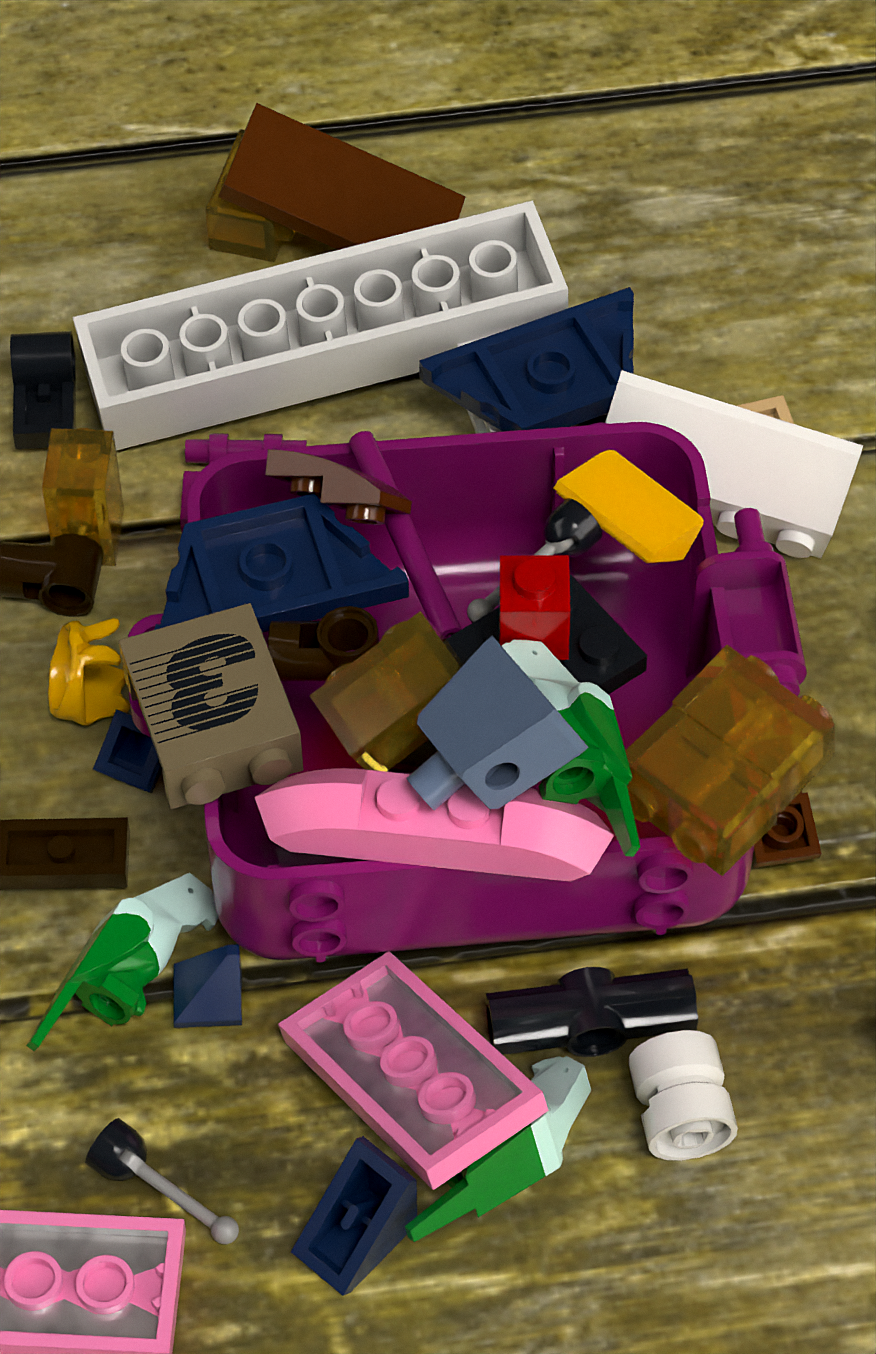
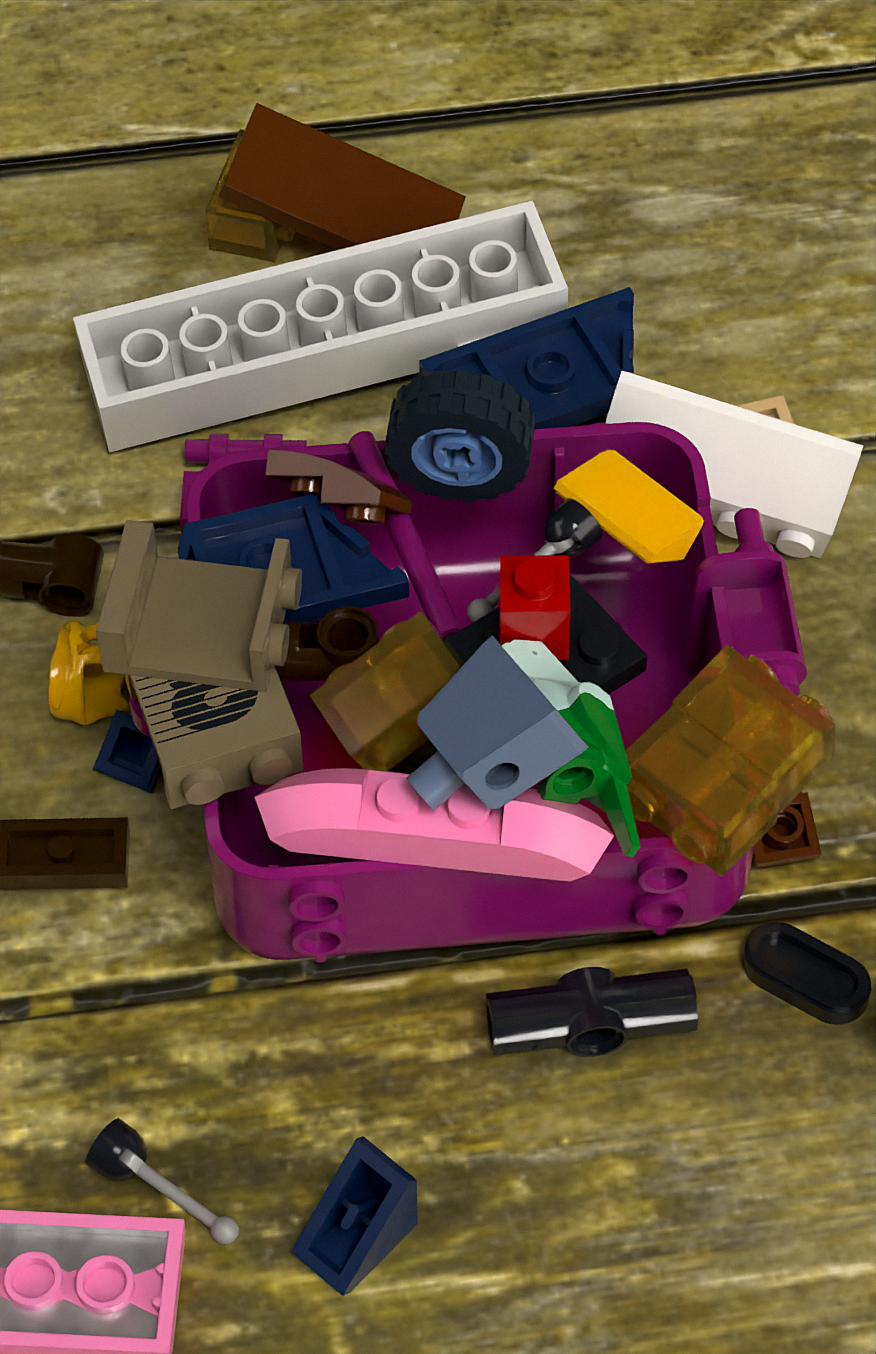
black plate [10,331,76,449] -> none
green animal [26,872,218,1051] -> none
clear yellow brick [42,428,124,566] -> none
dark blue slope [174,944,242,1028] -> none
bright pink piece [278,951,549,1190] -> none
animal [404,1056,591,1242] -> none
white wheel [629,1030,738,1161] -> none
none -> dark tan panel [96,520,302,692]
none -> black wheel [384,369,535,502]
none -> black tile [743,922,871,1025]

